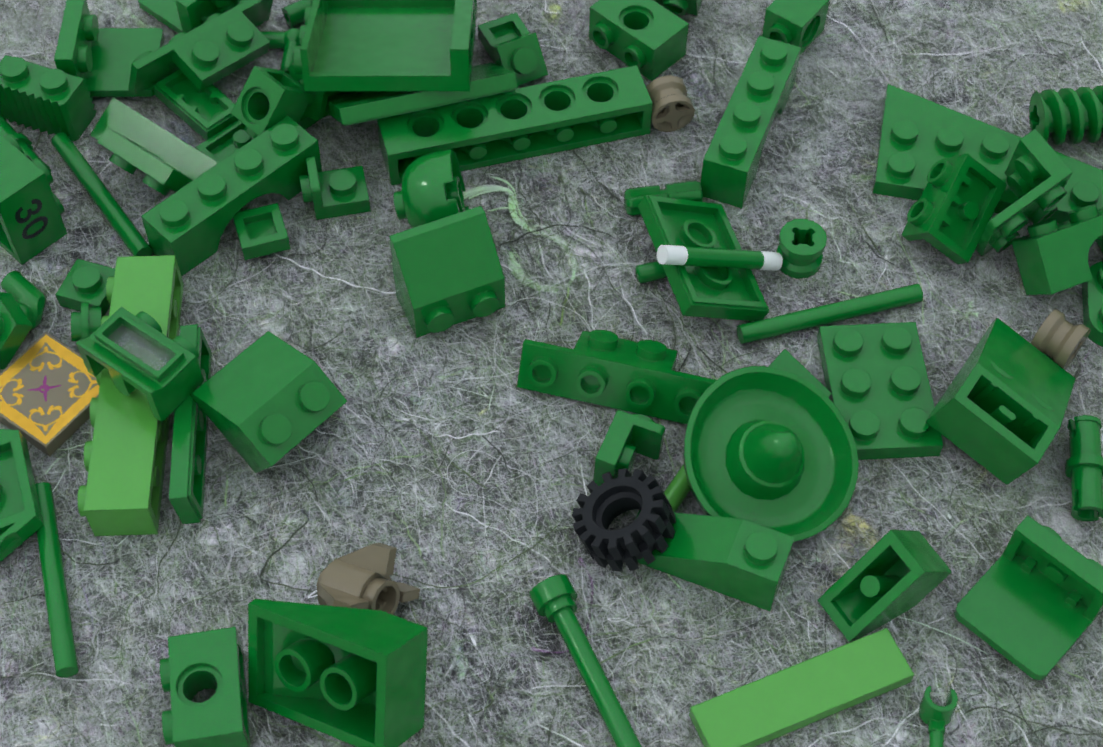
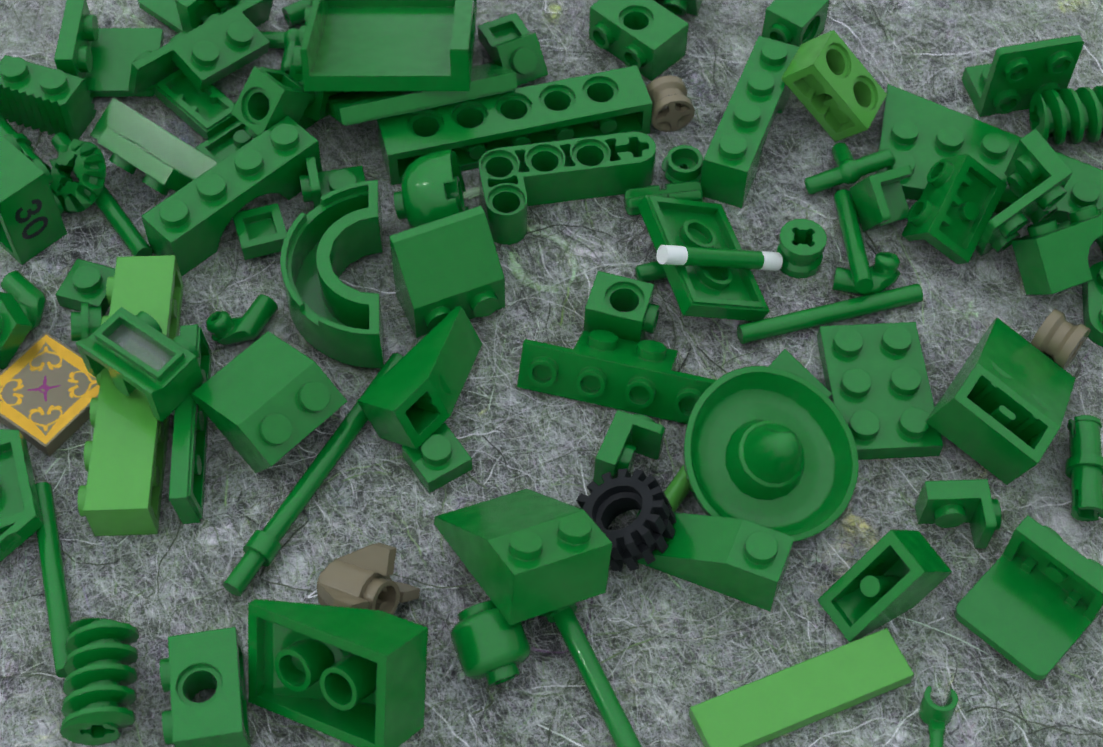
none -> green gear [49,139,106,213]
none -> green piece [60,618,139,746]
none -> green arm [206,294,278,345]
none -> green bar [223,353,403,596]
none -> green brick [280,180,384,368]
none -> green slope [357,306,482,449]
none -> green plate [402,423,472,493]
none -> green slope [434,489,612,625]
none -> green head [450,600,531,687]
none -> green beam [479,132,656,245]
none -> green brick [584,271,660,342]
none -> green plate [661,145,703,183]
none -> bright green brick [781,30,887,142]
none -> green piece [804,142,896,195]
none -> green arm [832,252,900,296]
none -> green bar [833,189,874,293]
none -> green panel [849,165,913,232]
none -> green bracket [915,479,1001,549]
none -> green bracket [961,35,1084,117]

